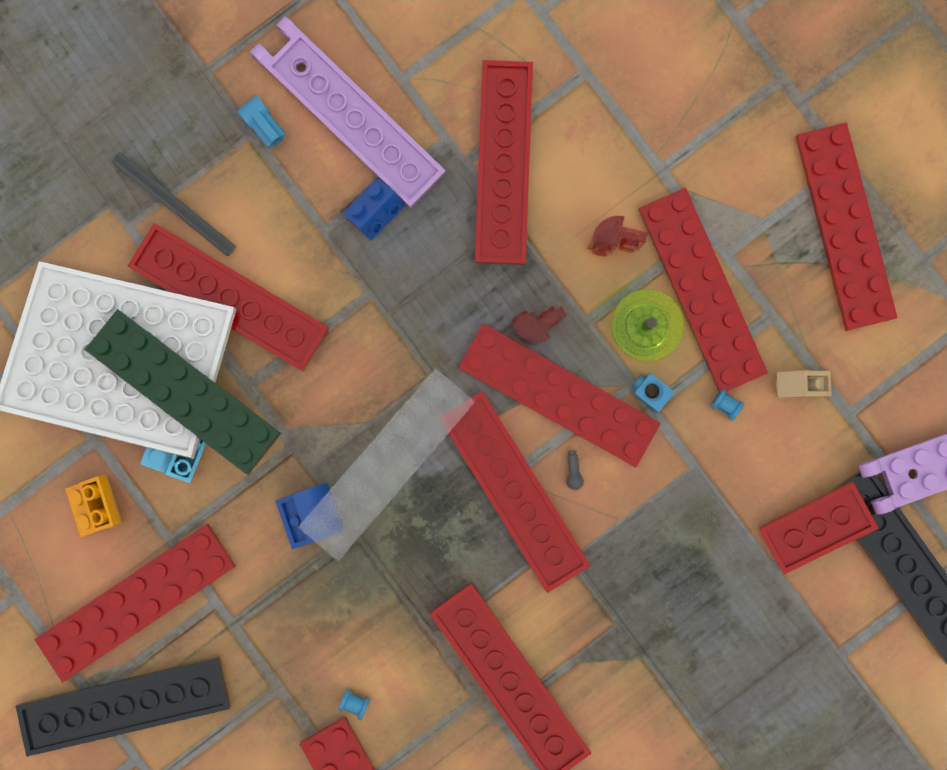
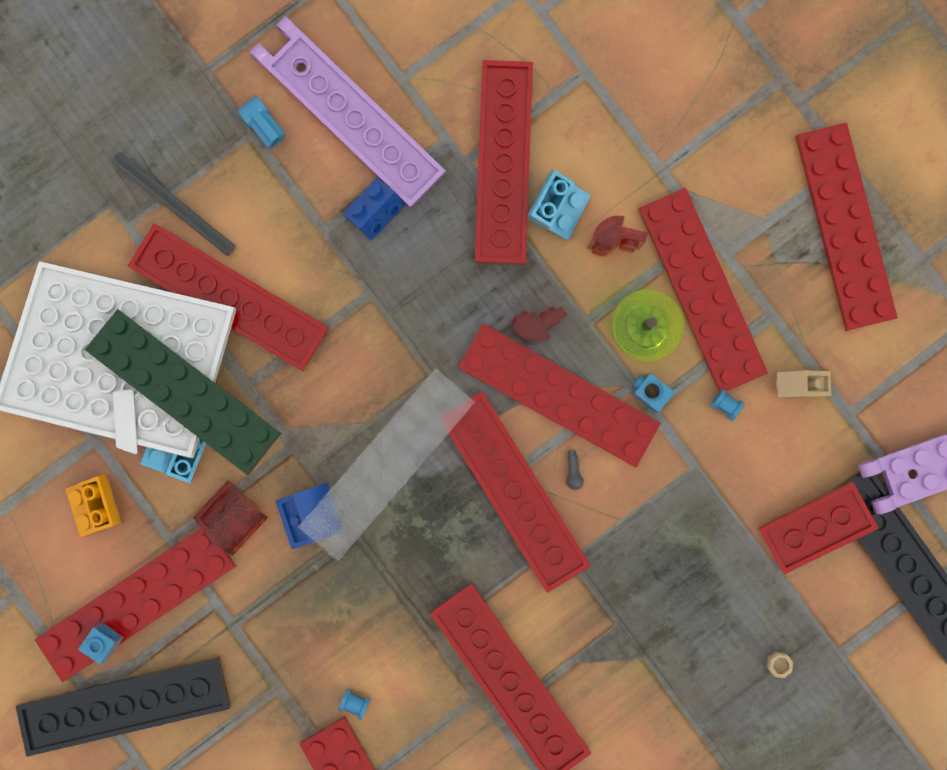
none -> dark azure brick [78,623,124,664]
none -> white sticker [113,389,137,454]
none -> clear red brick [193,480,268,555]
none -> medium azure brick [527,170,591,240]
none -> tan tile [766,651,793,678]

